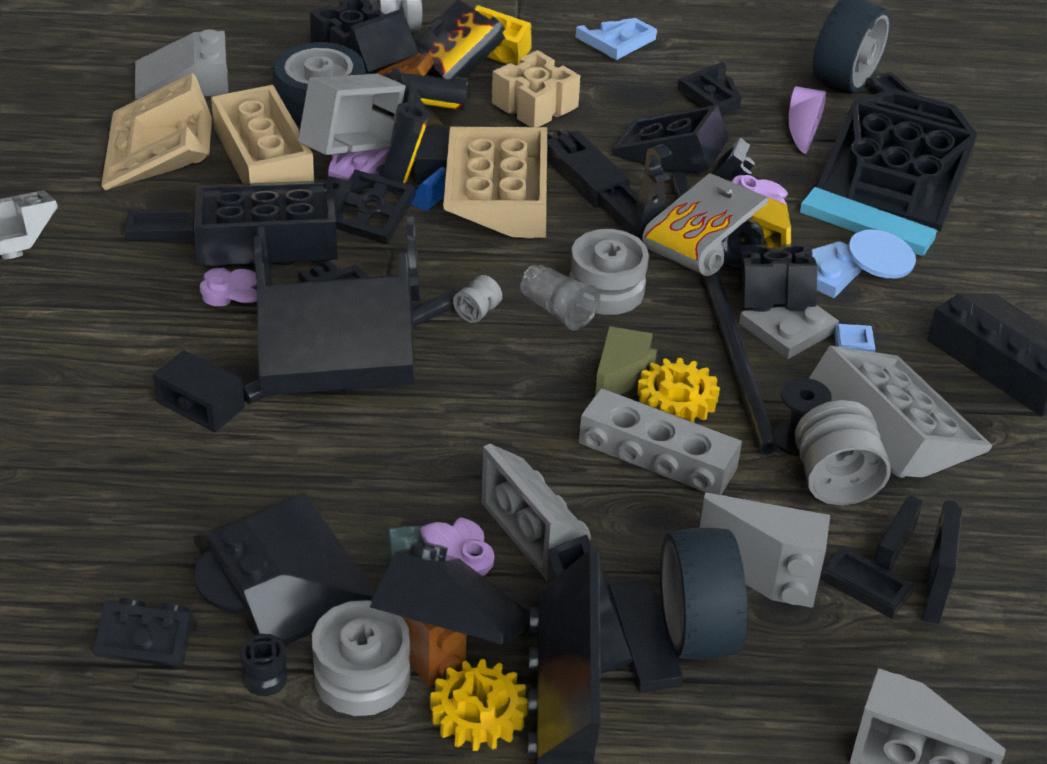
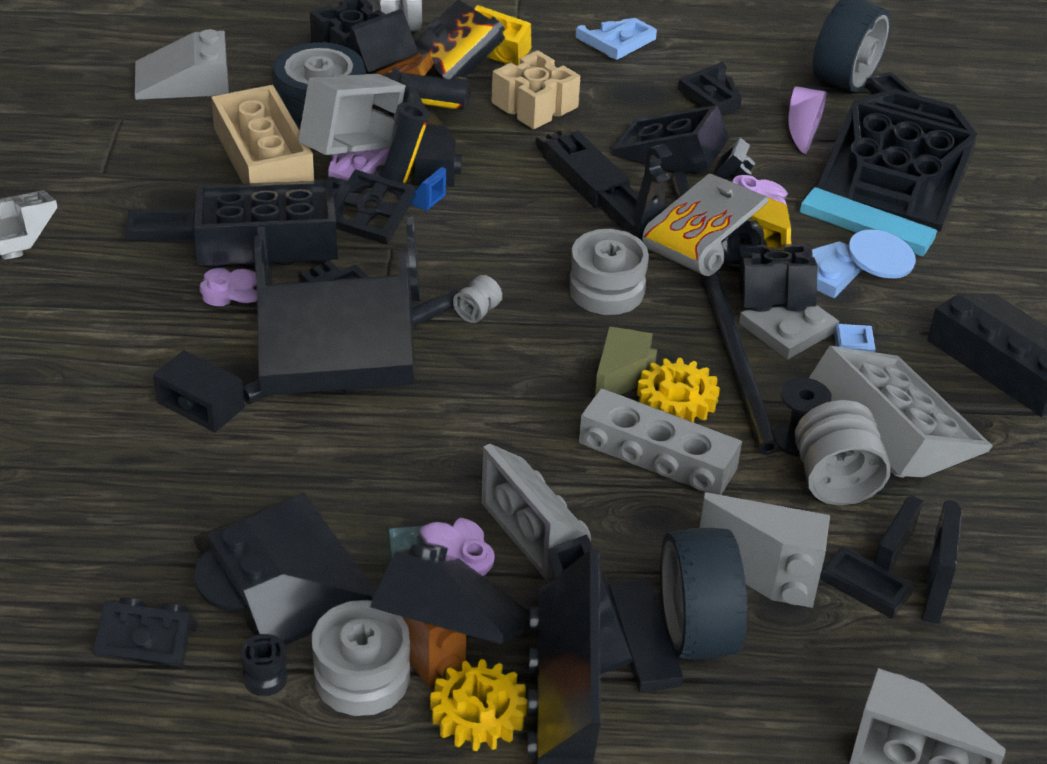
tan slope [101,72,212,190] -> none
tan slope [444,127,547,239] -> none
clear plant [520,265,600,331] -> none

